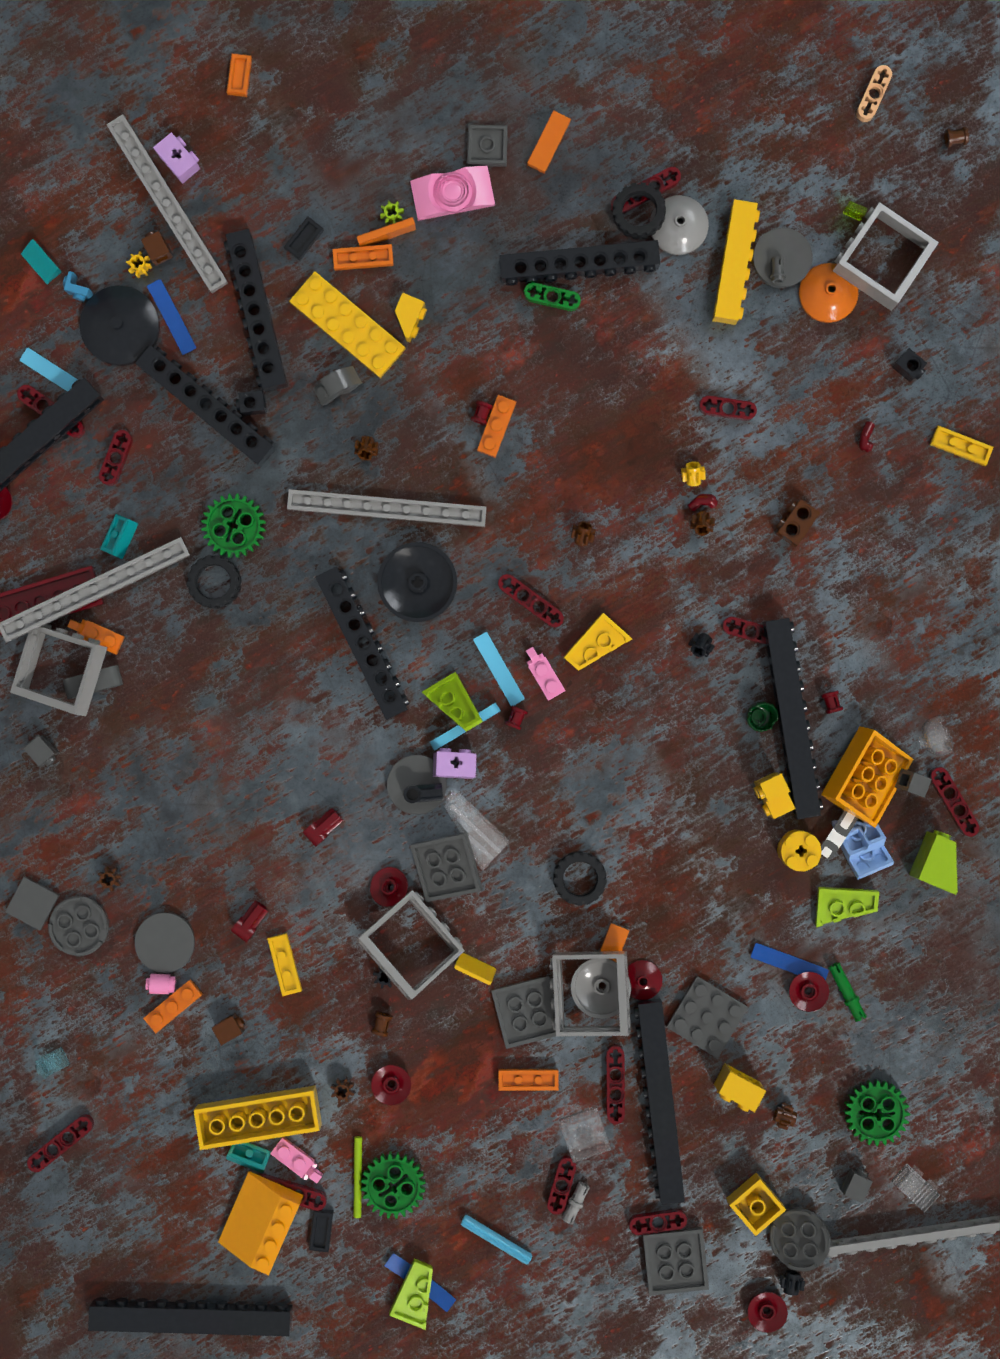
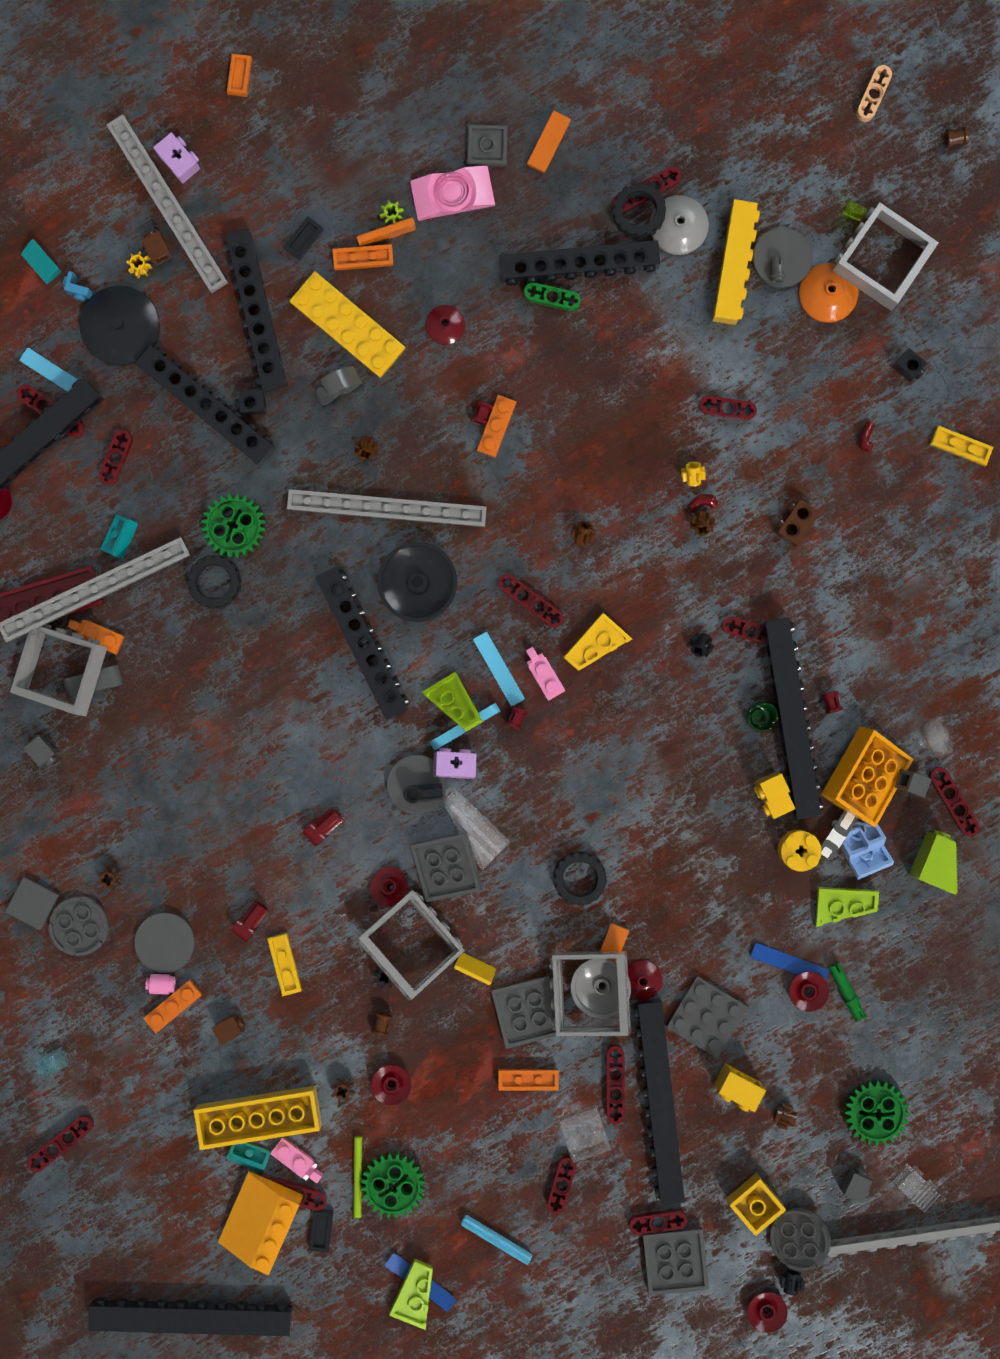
blue sticker [147,279,196,355] -> none
yellow slope [395,293,427,342] -> none
light grey pin [562,1181,590,1224] -> none
none -> dark red dish [426,305,465,345]

